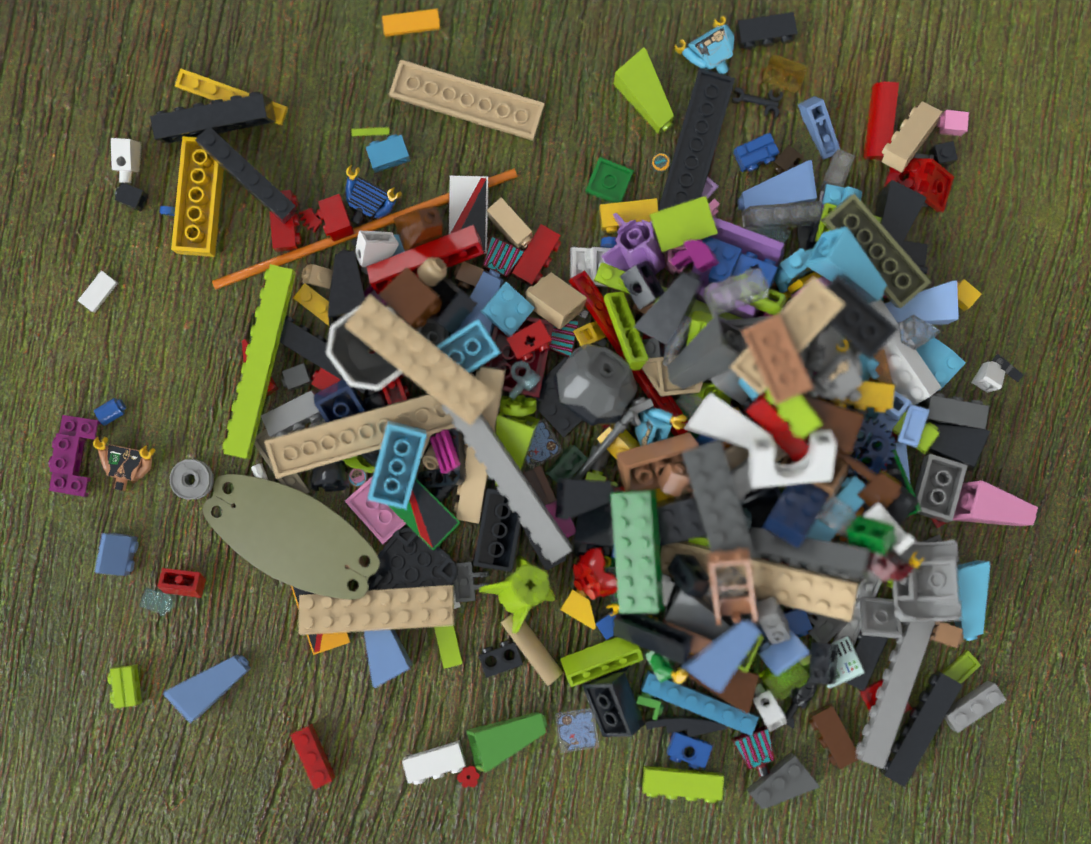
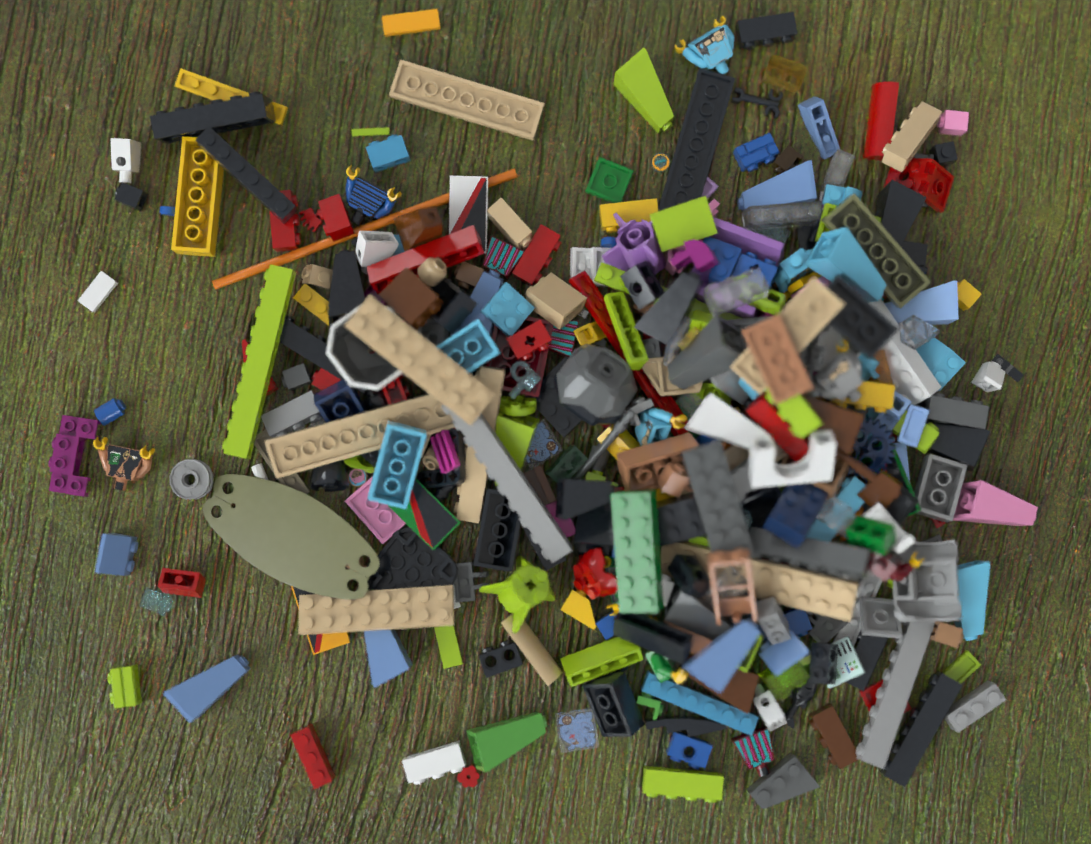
none -> clear yellow tile [678,327,700,351]

